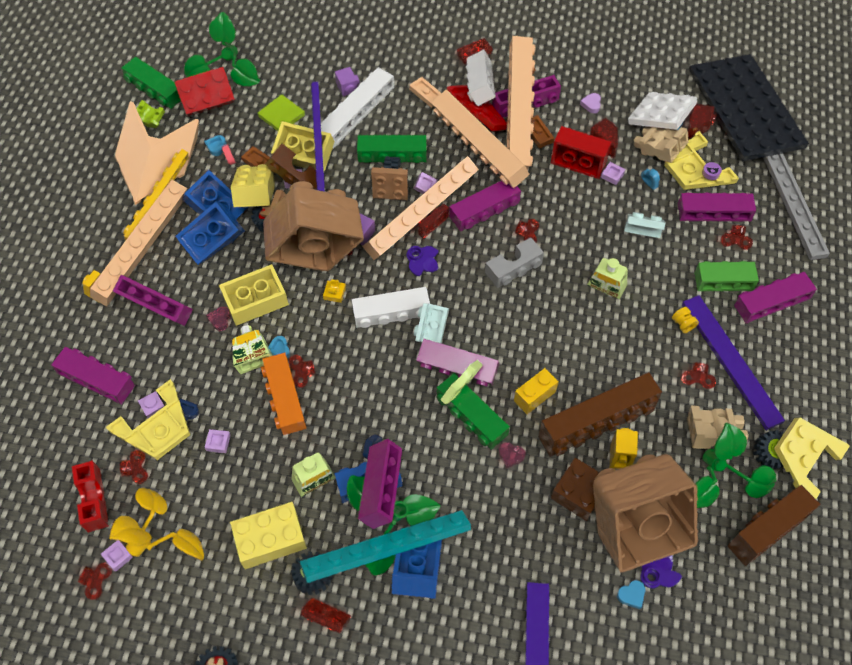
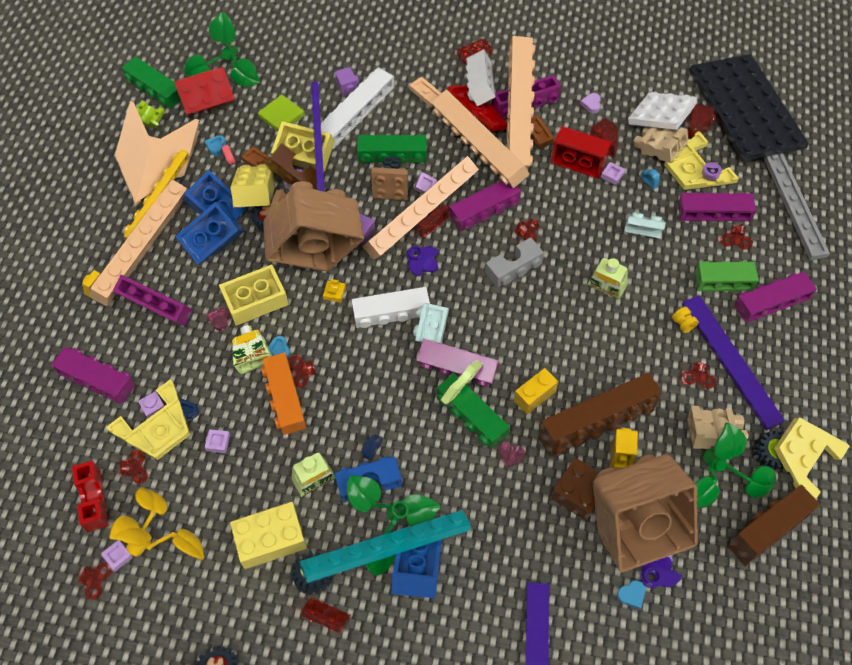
magenta brick [358,439,402,529] -> none

